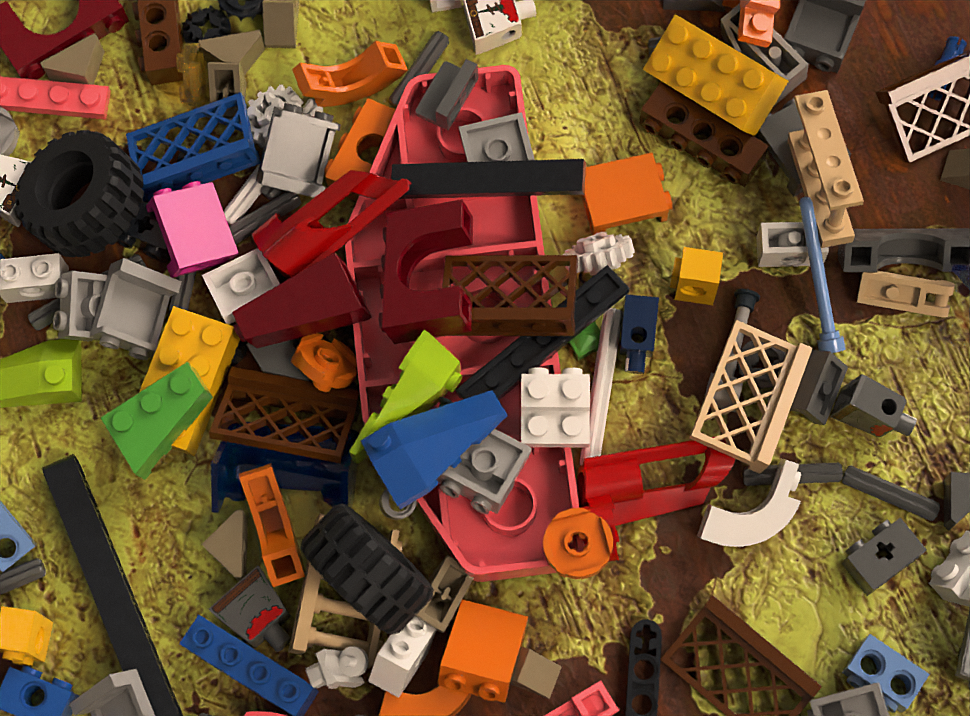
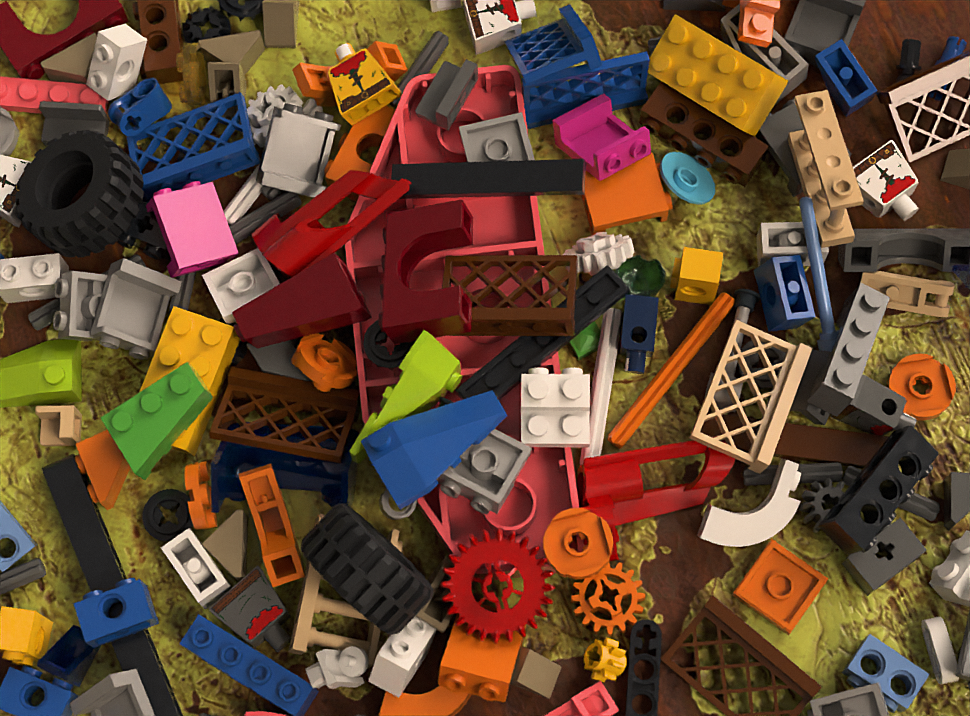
none -> tan panel [35,405,82,447]
none -> slope [37,625,101,687]
none -> dark grey panel [39,101,110,146]
none -> blue brick [74,578,159,648]
none -> orange slope [75,429,130,510]
none -> white brick [86,24,147,101]
none -> blue piece [108,78,172,136]
none -> black gear [142,489,193,542]
none -> white brick [161,528,232,610]
none -> orange plate [185,461,217,530]
none -> yellow torso [328,44,402,126]
none -> black gear [363,320,416,370]
none -> red gear [440,528,555,644]
none -> blue fence [505,4,603,84]
none -> blue fence [522,51,650,129]
none -> dark pink panel [552,93,651,181]
none -> orange gear [571,561,646,636]
none -> yellow gear [584,637,626,682]
none -> orange axle [608,292,735,449]
none -> clear green hair [614,254,666,299]
none -> medium azure dish [660,152,715,205]
none -> reddish brown tile [700,412,889,469]
none -> orange plate [732,539,828,635]
none -> blue brick [754,255,816,332]
none -> dark grey gear [799,478,844,536]
none -> arch [807,283,890,417]
none -> blue slope [814,39,878,117]
none -> black brick [818,425,939,555]
none -> white torso [853,140,919,221]
none -> orange plate [887,354,956,421]
none -> black axle [894,39,922,83]
none -> white beam [922,616,959,684]

